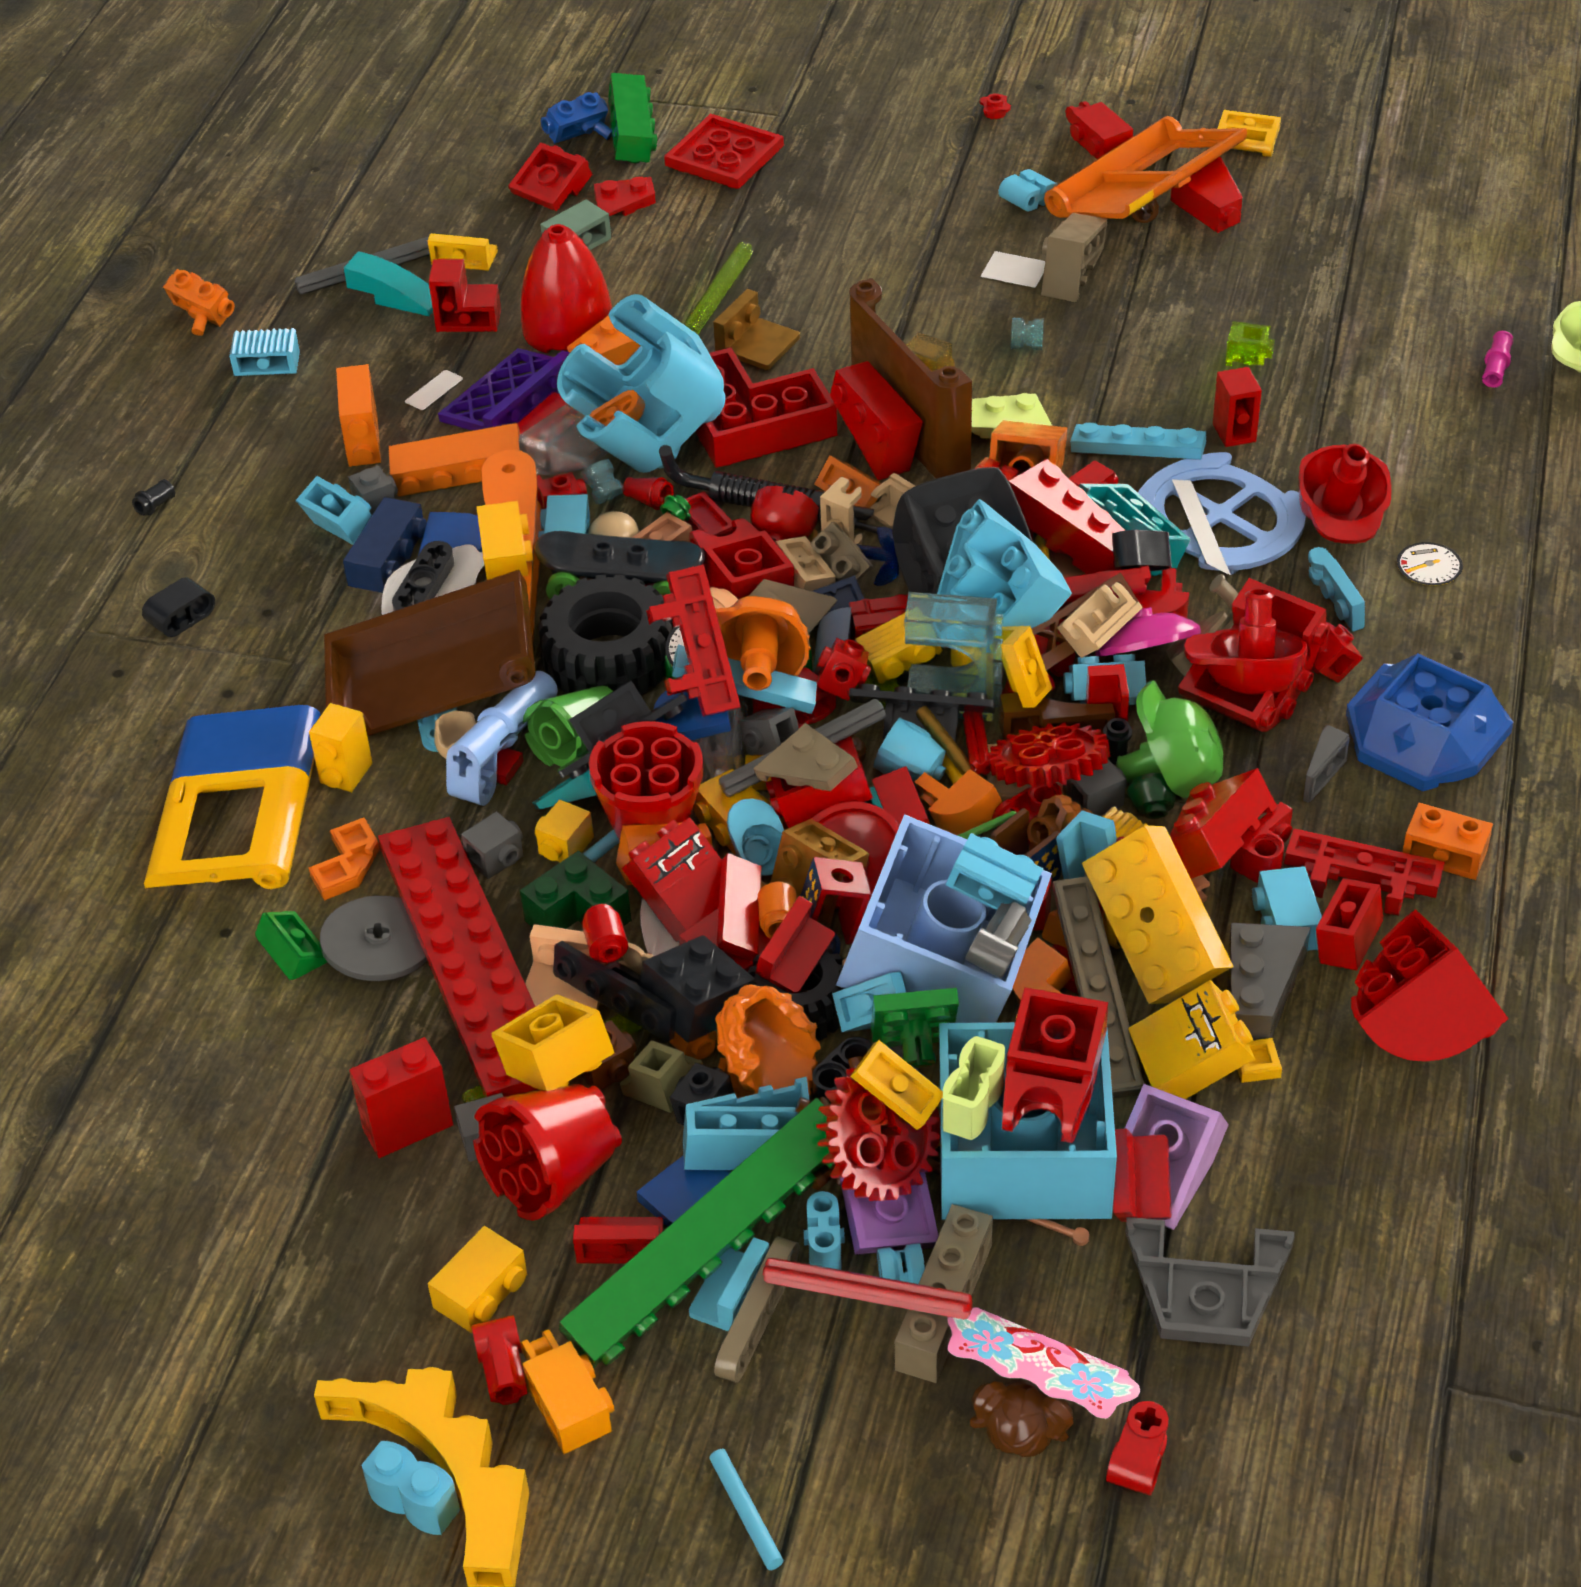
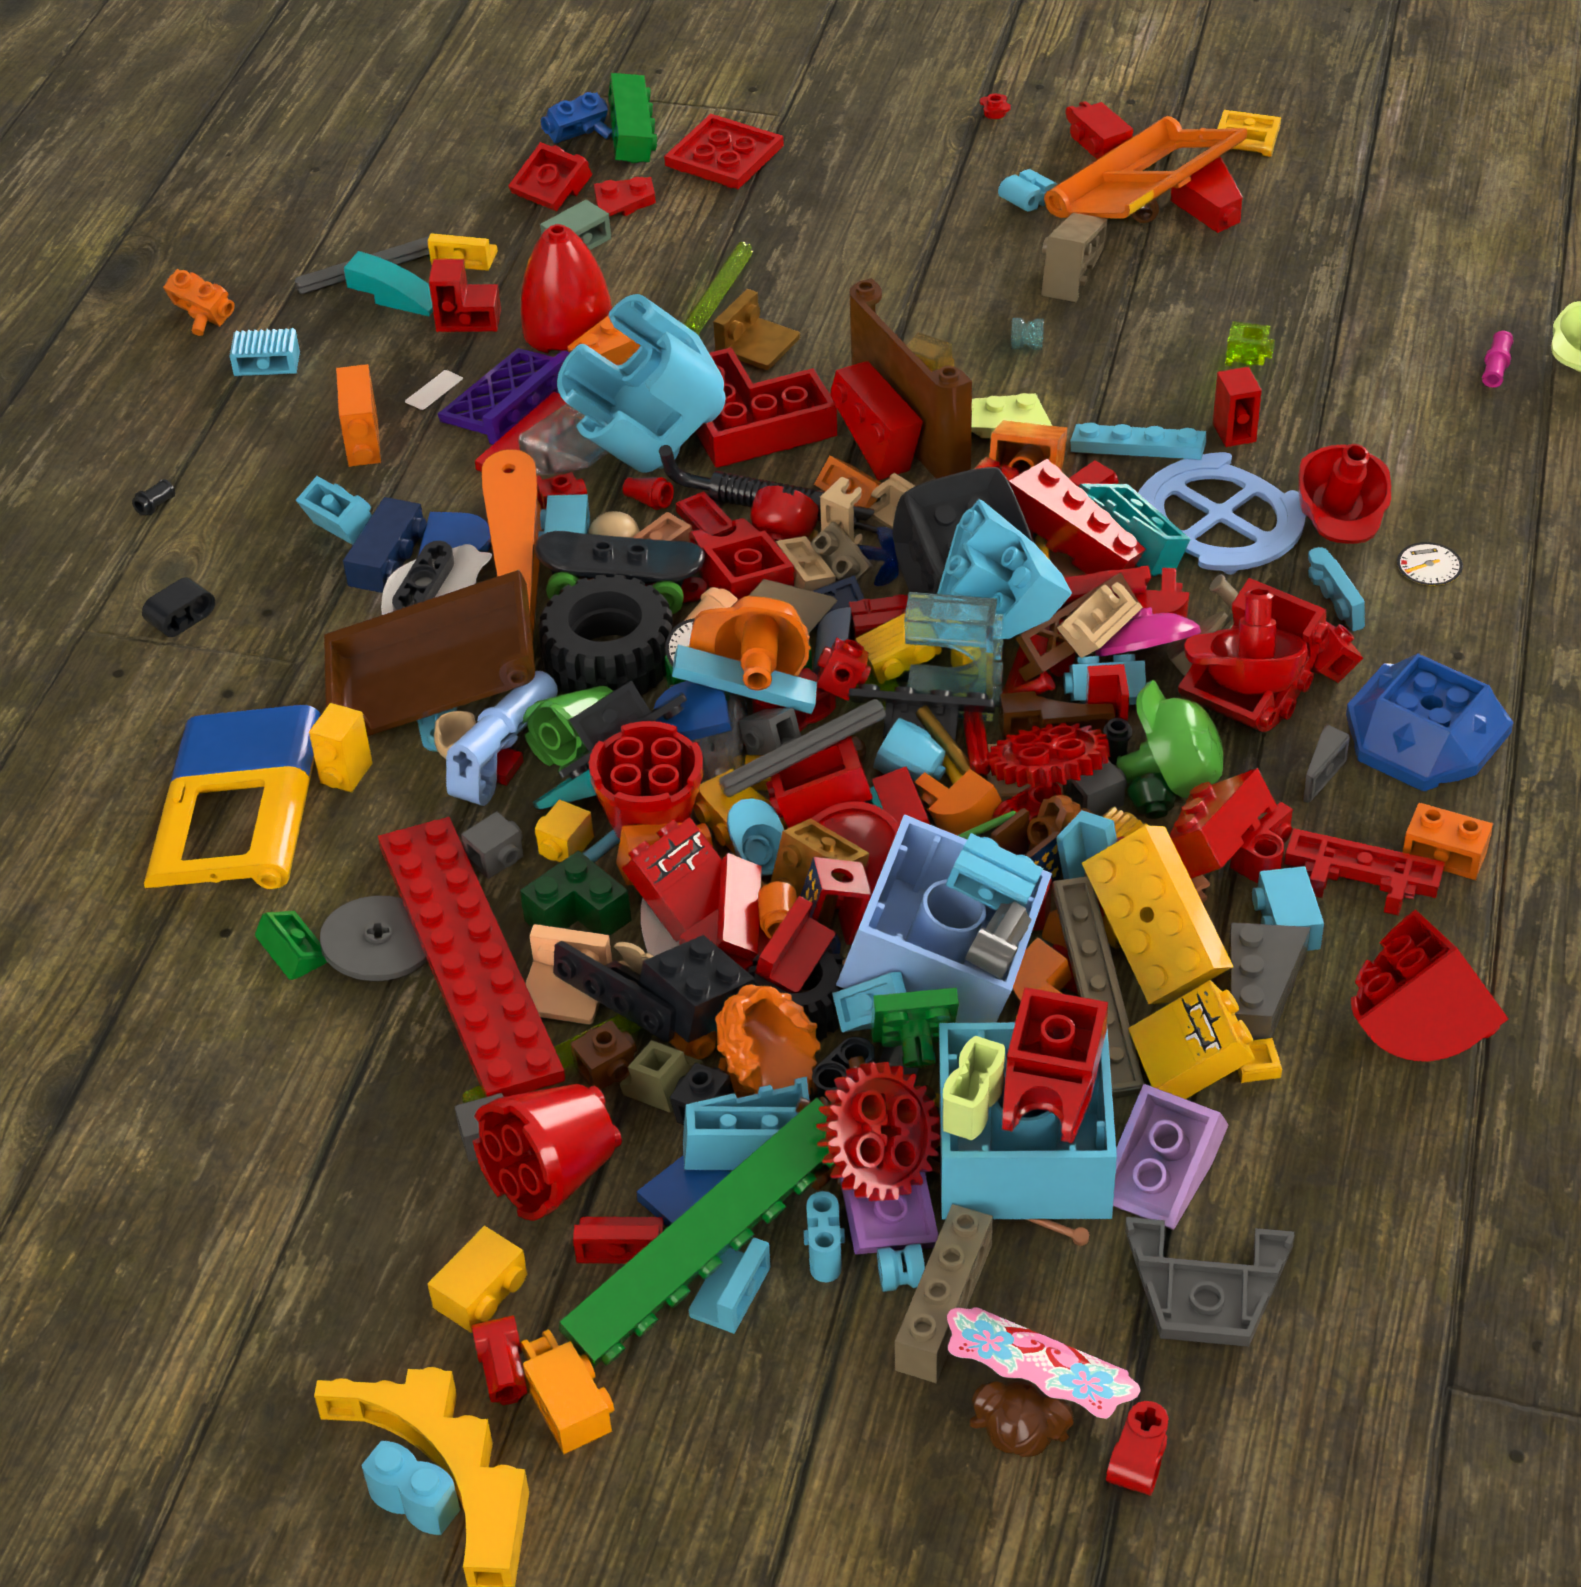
orange tile [309,817,380,901] -> none
dark grey brick [348,465,398,515] -> none
red brick [349,1037,454,1158] -> none
orange brick [389,423,525,497] -> none
yellow brick [476,501,533,580] -> none
yellow brick [491,994,615,1091] -> none
clear light blue wheel [581,459,625,504] -> none
red brick [582,904,628,963] -> none
orange plate [589,390,645,426] -> none
red hinge [646,565,741,717] -> none
green plate [660,495,691,521] -> none
medium azure bar [709,1449,784,1570] -> none
dark tan beam [714,1236,800,1383] -> none
dark tan wing [753,723,858,791] -> none
axle [762,1257,973,1320] -> none
yellow plate [850,1040,943,1130] -> none
white sticker [980,251,1045,288] -> none
yellow panel [992,626,1052,708] -> none
black beam [1112,530,1172,571] -> none
red panel [1113,1128,1172,1222] -> none
white sticker [1172,479,1231,575] -> none
red brick [1316,878,1384,971] -> none

